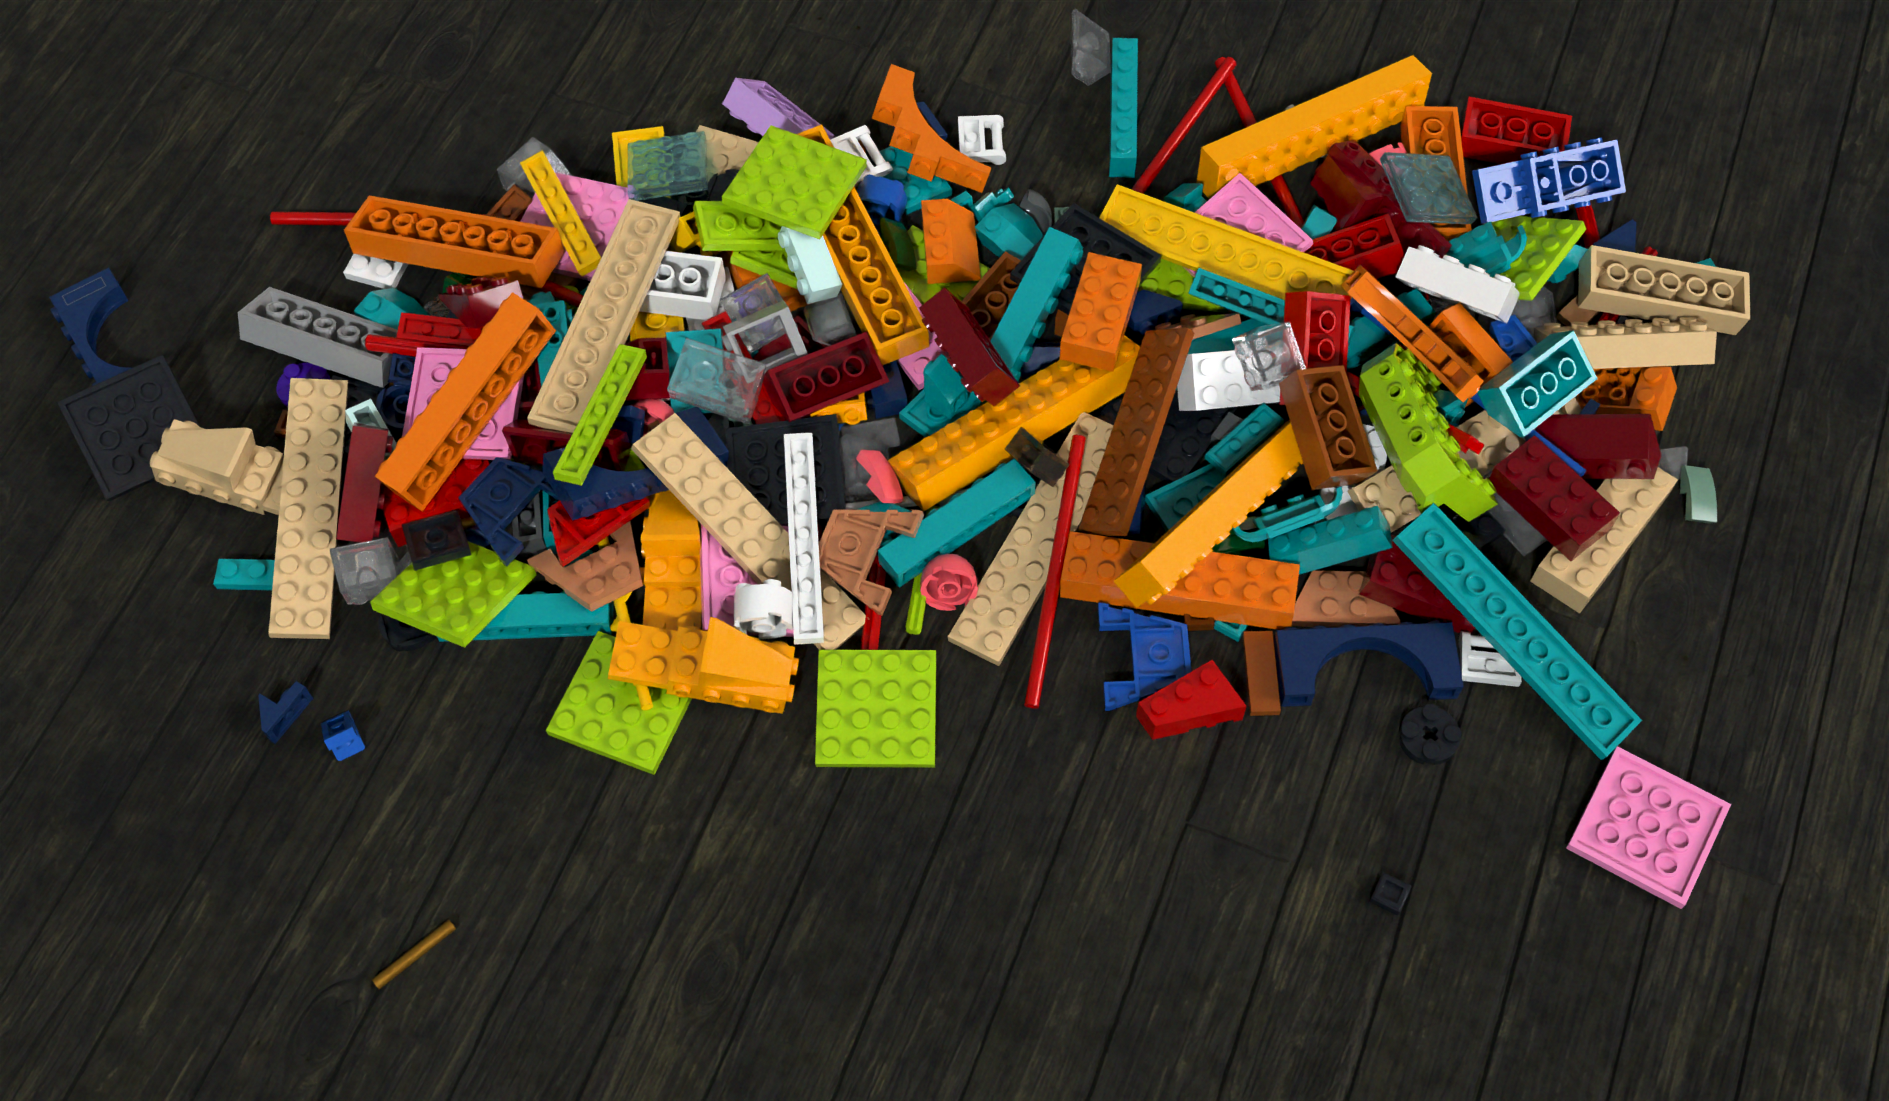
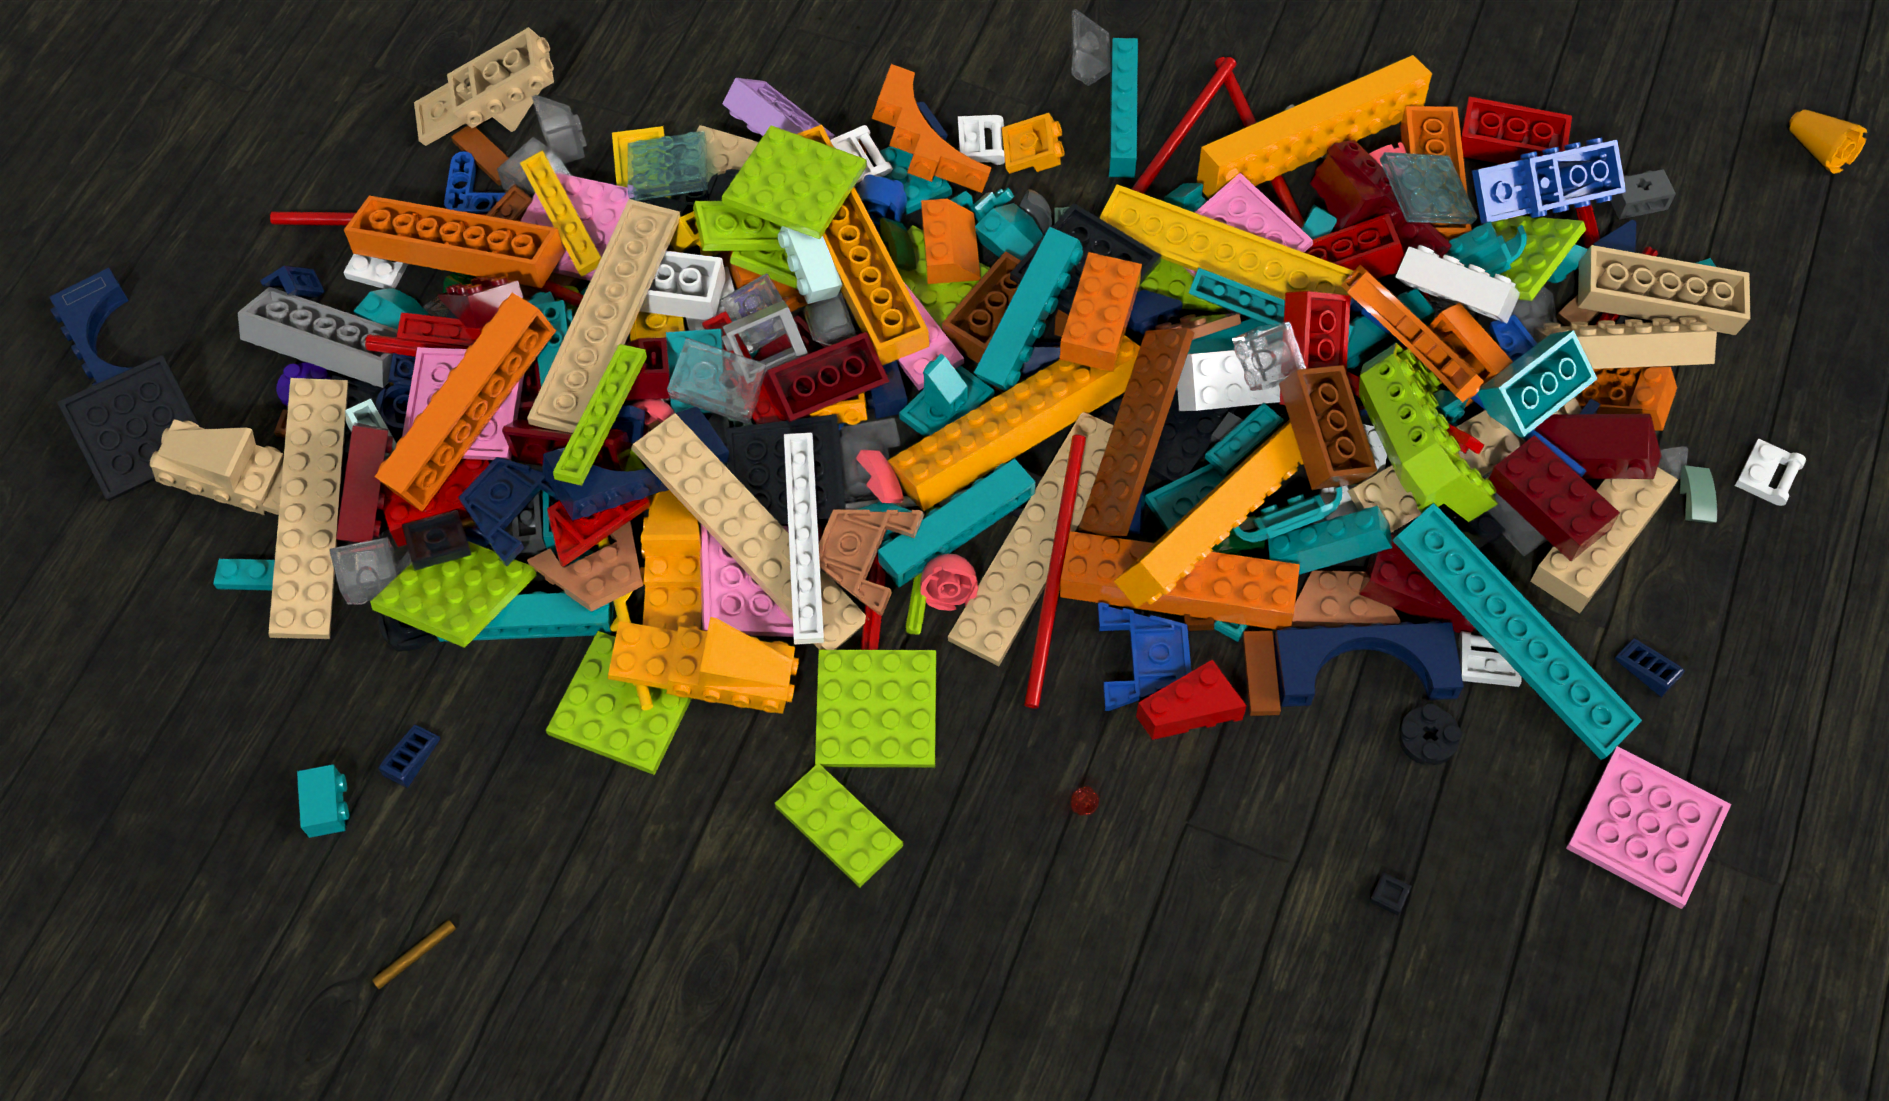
dark blue slope [258,681,313,744] -> none
blue slope [321,710,365,761] -> none
white brick [734,579,793,639] -> none
dark red brick [919,287,1020,406] -> none
clear smoke brick [1005,427,1070,487] -> none
none -> dark blue panel [260,266,325,298]
none -> teal brick [297,764,349,838]
none -> dark blue slope [378,725,440,788]
none -> tan wedge [414,27,554,146]
none -> blue beam [444,151,505,214]
none -> dark orange tile [451,125,519,186]
none -> clear slope [531,95,586,166]
none -> lime plate [775,763,903,888]
none -> light orange plate [1002,113,1065,174]
none -> clear red plate [1071,786,1099,815]
none -> dark grey brick [1611,169,1676,219]
none -> dark blue slope [1615,638,1685,698]
none -> white plate [1735,439,1806,506]
none -> light orange cone [1789,109,1867,174]

